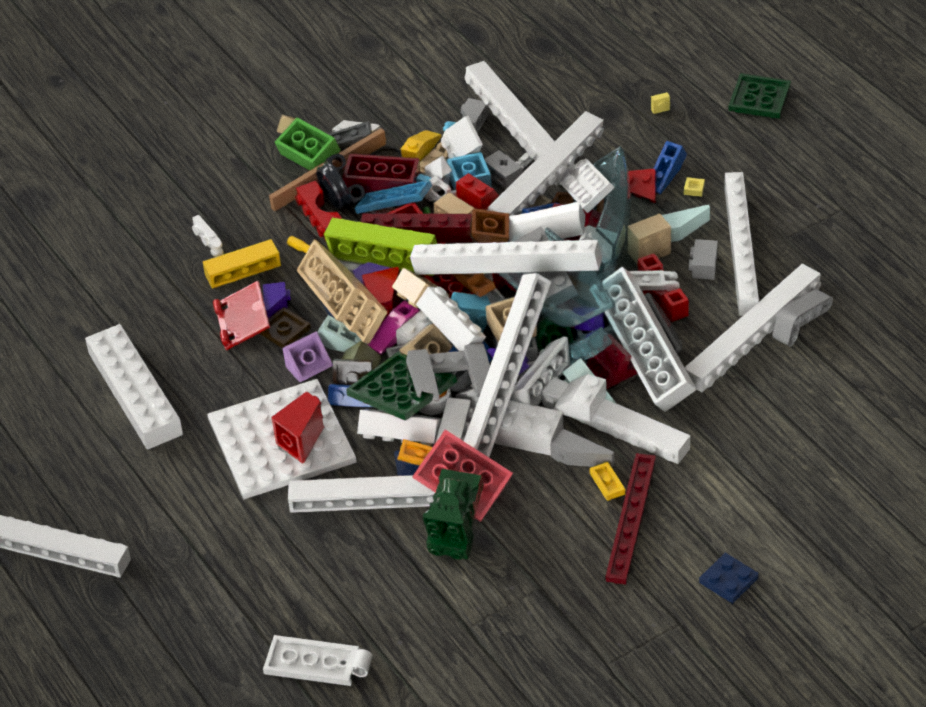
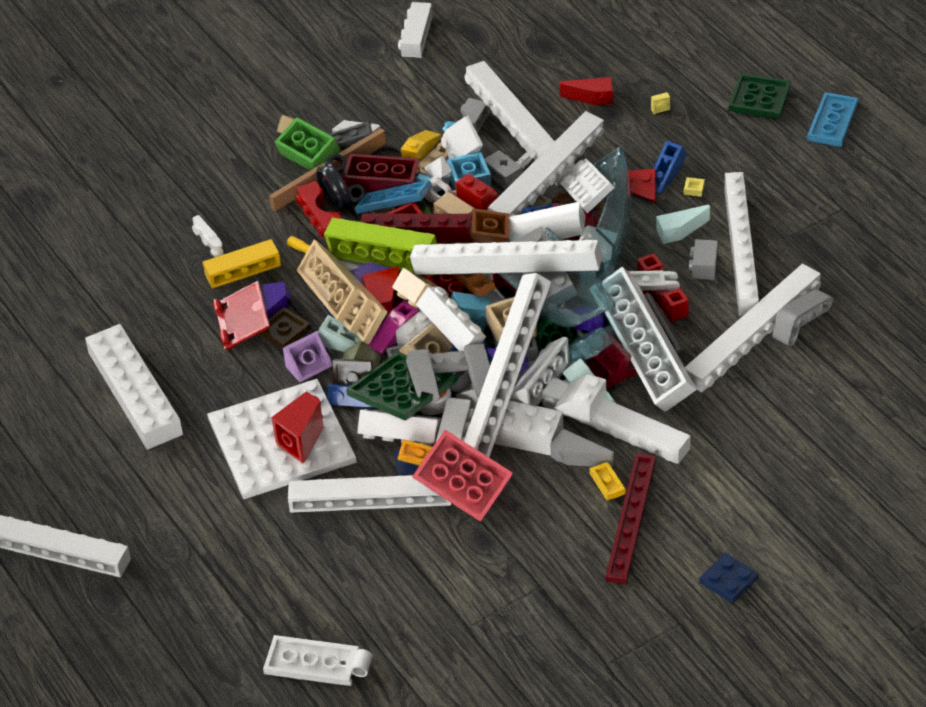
dark green brick [423,469,484,560] -> none
tan brick [628,214,671,265] -> none
none -> white brick [398,2,432,58]
none -> red slope [559,77,613,105]
none -> dark azure tile [807,92,859,147]

